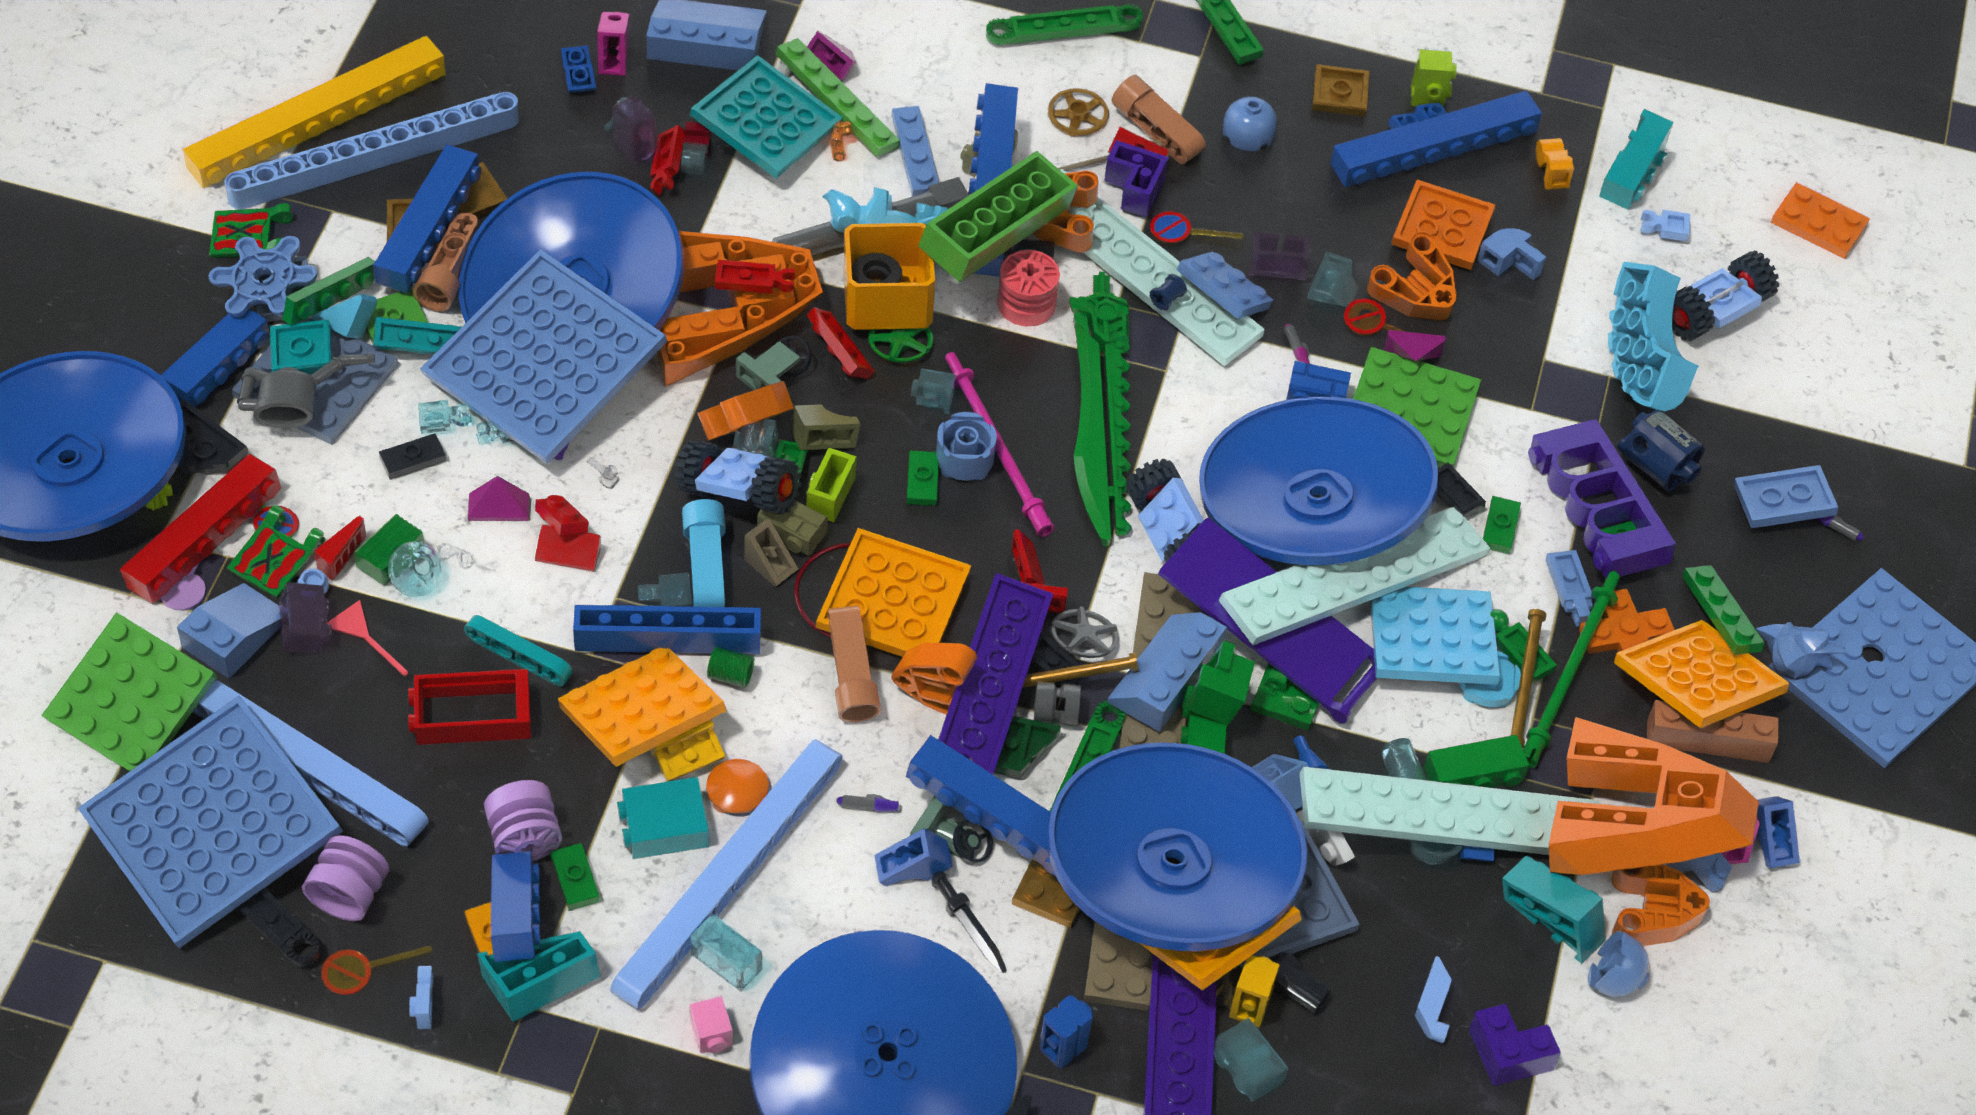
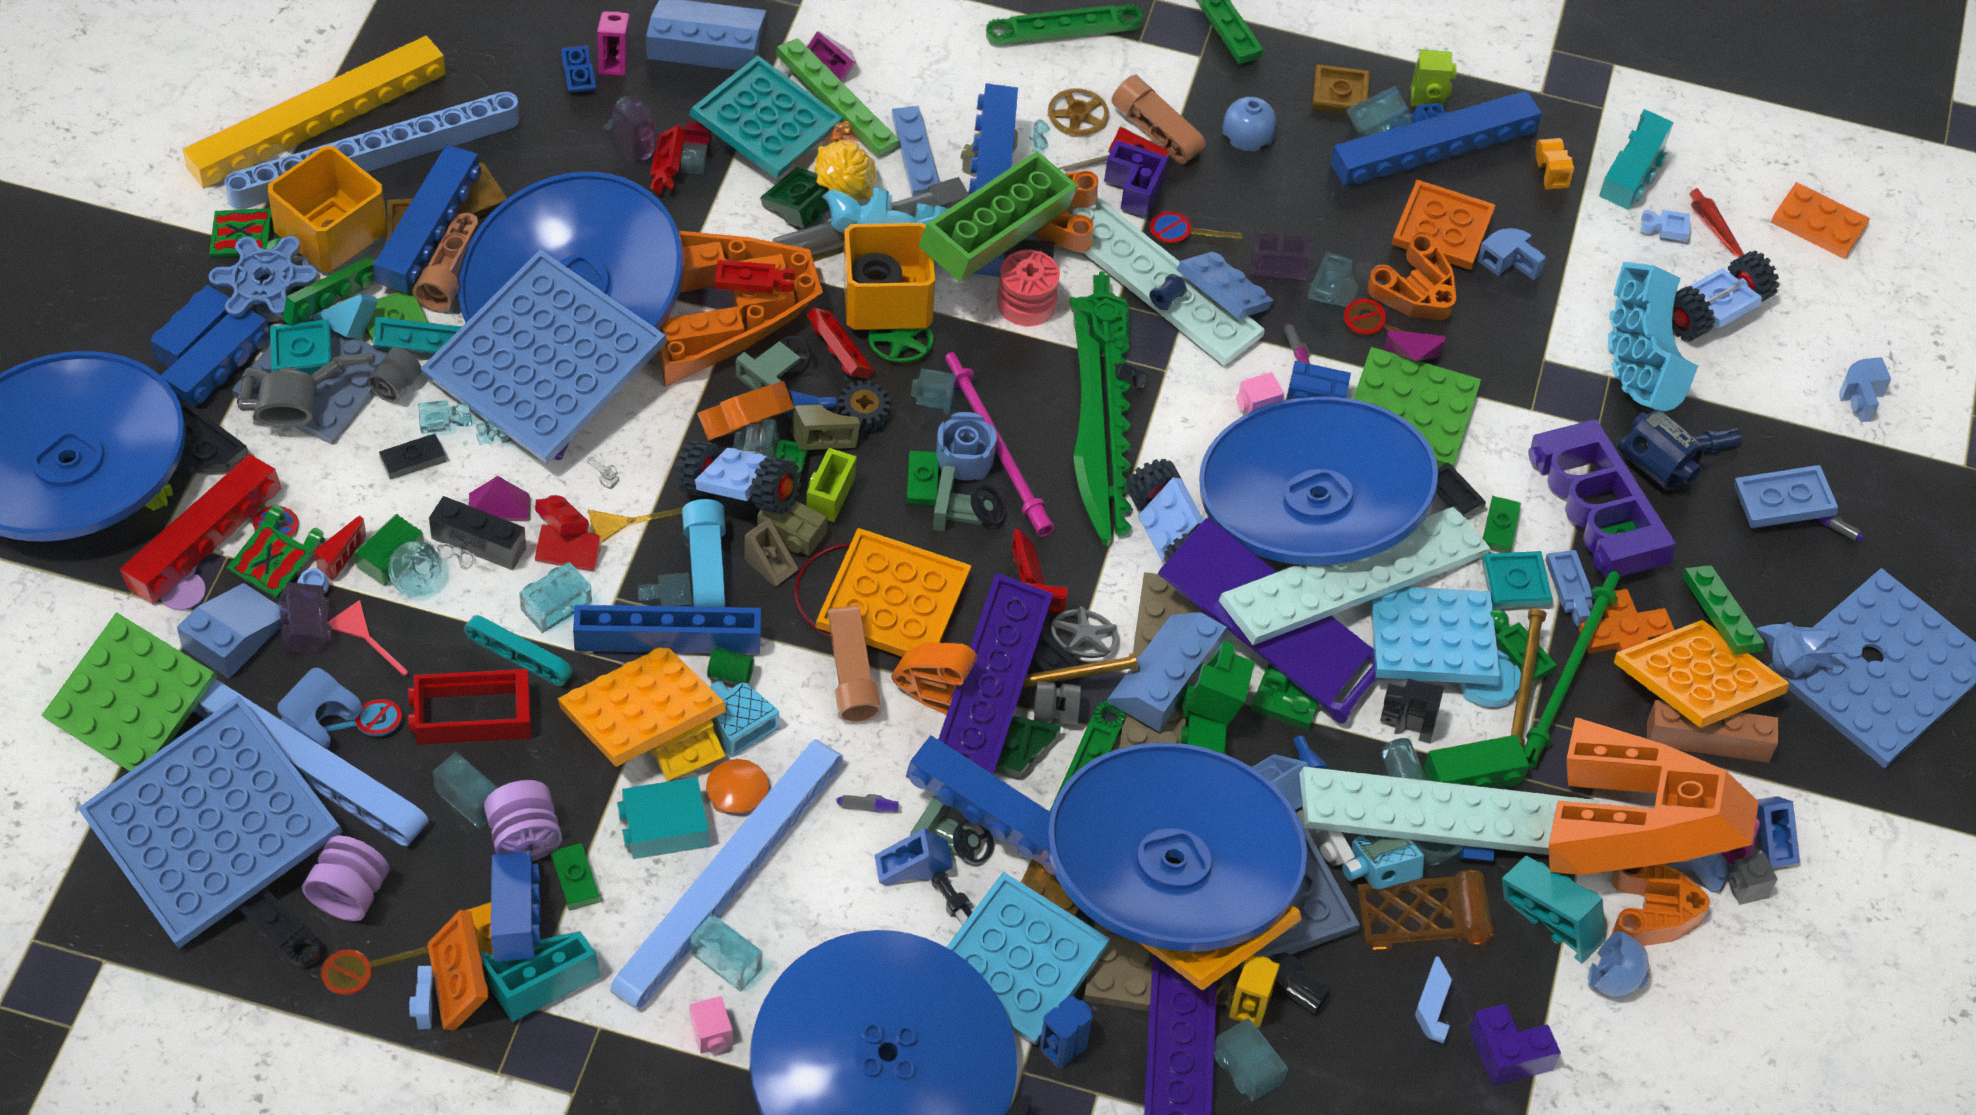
none -> blue brick [150,284,230,367]
none -> light orange plate [268,146,387,272]
none -> medium blue piece [278,668,362,749]
none -> piece [323,699,402,736]
none -> dark grey wheel [367,347,422,403]
none -> orange plate [427,910,488,1031]
none -> black brick [429,496,526,571]
none -> clear light blue brick [432,752,498,829]
none -> clear light blue brick [519,562,592,634]
none -> clear yellow piece [588,507,683,543]
none -> medium azure torso [710,681,779,757]
none -> dark green plate [760,167,830,229]
none -> blue cone [784,390,837,419]
none -> yellow hair [814,140,876,202]
none -> black wheel [837,380,891,435]
none -> sand green piece [933,465,1006,532]
none -> medium azure plate [946,871,1110,1045]
none -> clear light blue piece [1029,119,1050,152]
none -> black piece [1114,362,1149,389]
none -> bright pink brick [1236,372,1285,414]
none -> medium azure torso [1342,834,1424,890]
none -> clear light blue brick [1346,86,1413,138]
none -> clear orange piece [1357,870,1494,950]
none -> black hips [1380,679,1444,744]
none -> teal plate [1481,551,1553,609]
none -> clear red bar [1689,188,1744,257]
none -> dark blue pin [1693,428,1741,454]
none -> dark grey brick [1727,853,1778,905]
none -> medium blue brick [1839,357,1891,423]

